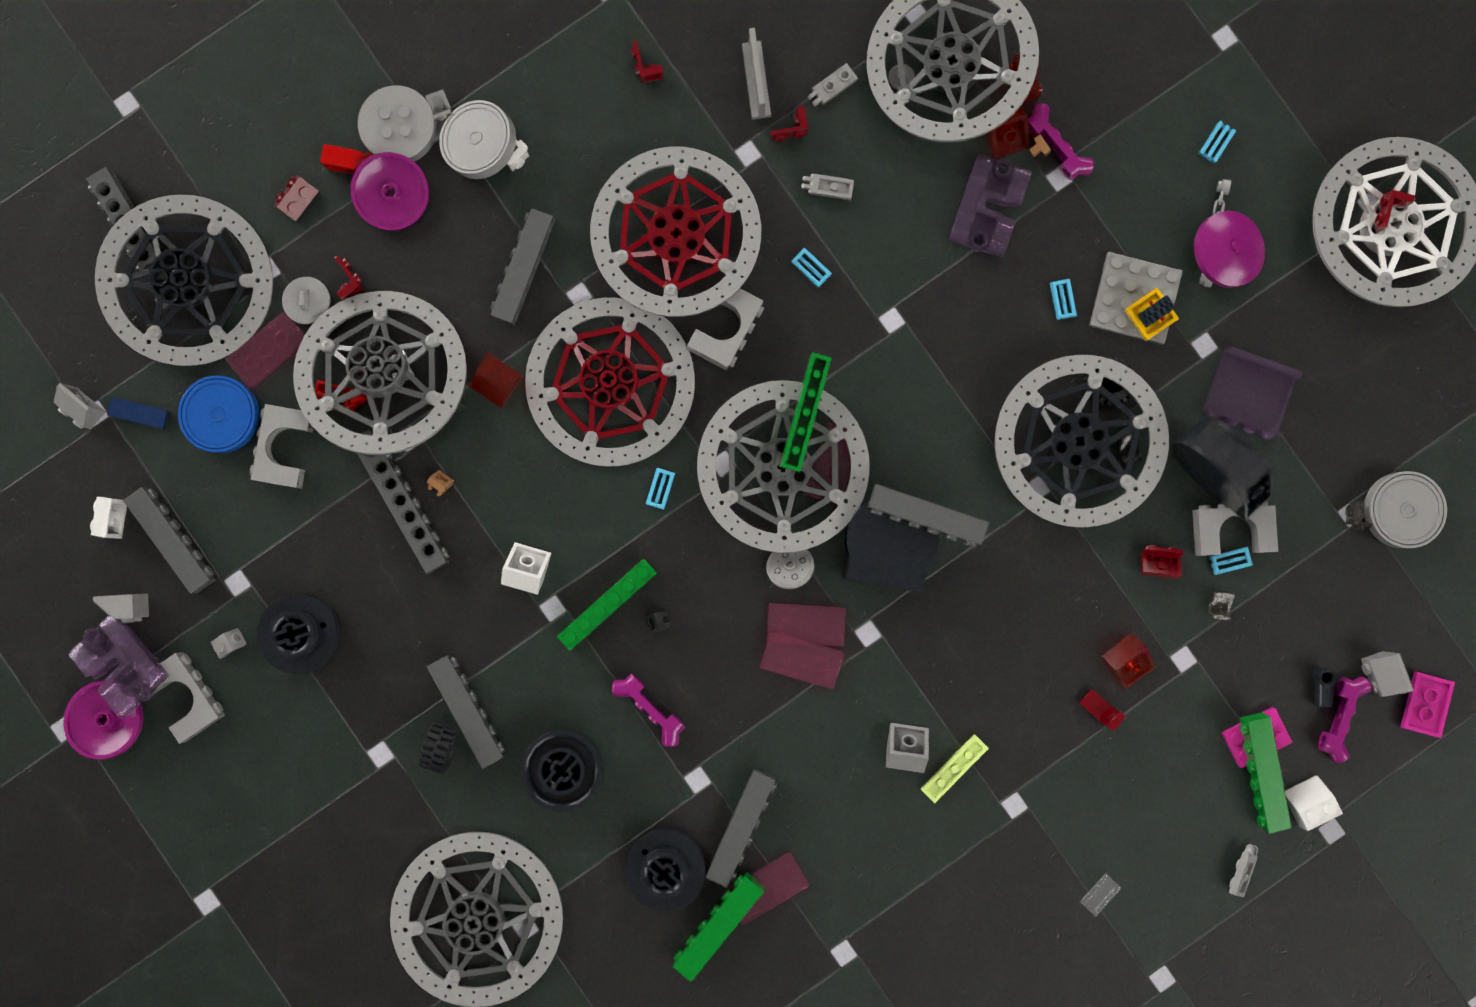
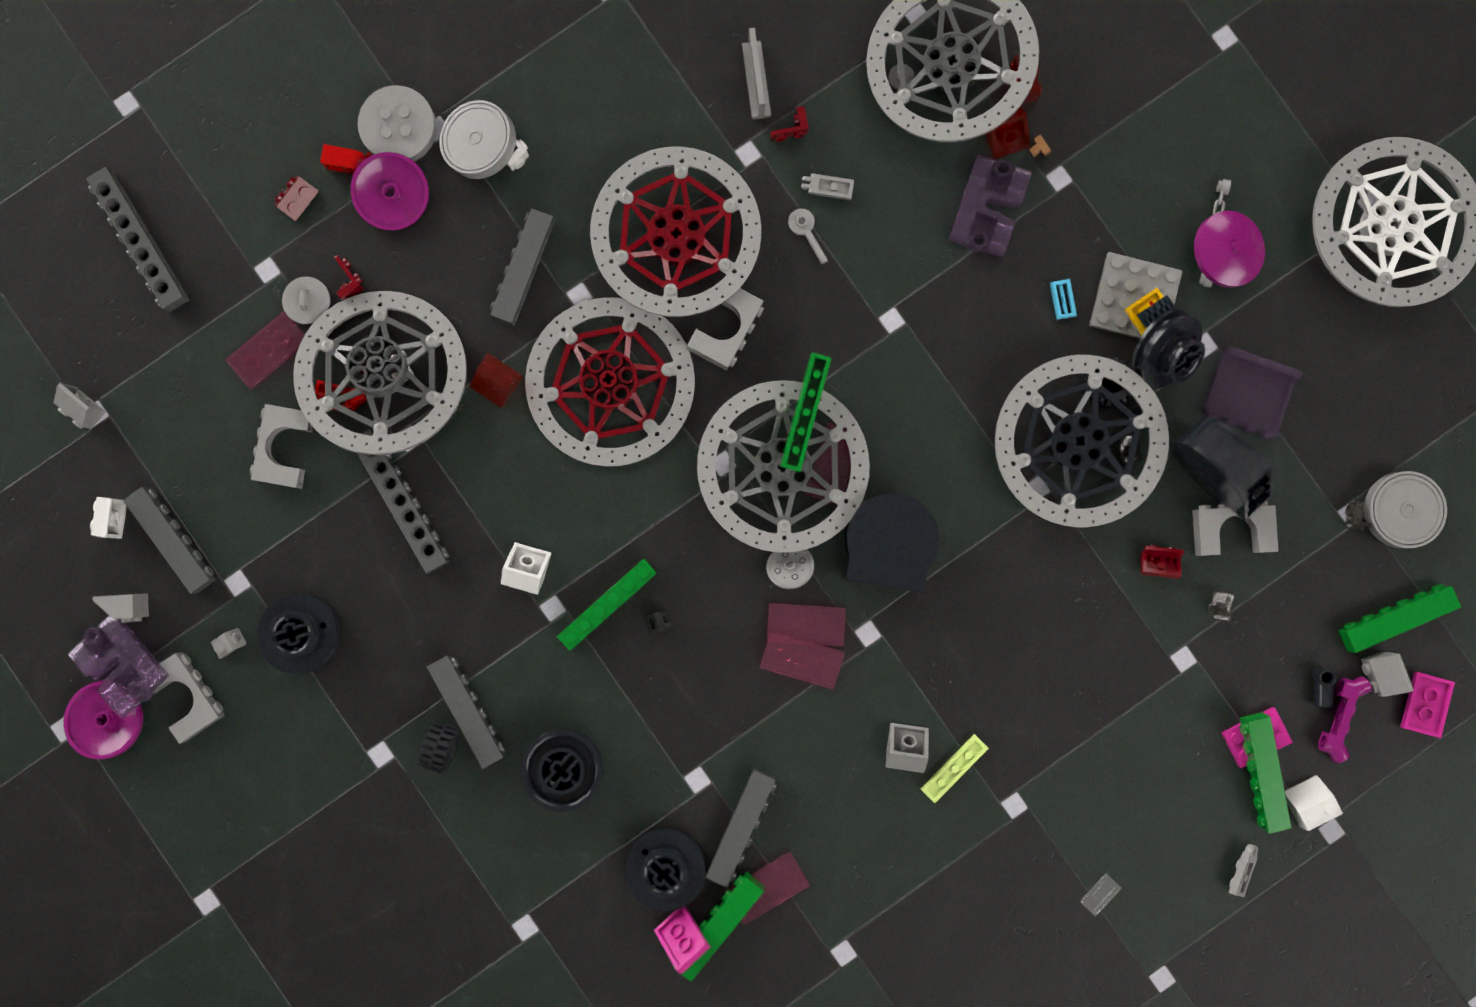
light grey piece [95,195,273,366] -> none
dark blue tile [107,397,169,429] -> none
blue brick [178,375,260,453] -> none
light grey piece [390,832,563,1007] -> none
light grey bracket [425,89,452,121] -> none
medium nougat tile [427,470,454,496] -> none
magenta plate [612,673,686,747] -> none
dark red bracket [631,40,664,83] -> none
medium azure tile [646,468,675,510] -> none
medium azure tile [791,248,832,288] -> none
light grey hinge [808,63,858,106] -> none
dark grey brick [867,484,989,548] -> none
magenta plate [1024,103,1094,181] -> none
dark red bracket [1079,689,1126,731] -> none
clear red slope [1102,633,1155,690] -> none
medium azure tile [1198,121,1236,163] -> none
medium azure tile [1209,547,1253,575] -> none
dark red bracket [1375,190,1415,231] -> none
none -> dark pink plate [654,906,710,974]
none -> light grey piece [788,209,828,264]
none -> black wheel [1132,309,1205,388]
none -> green brick [1339,584,1461,653]

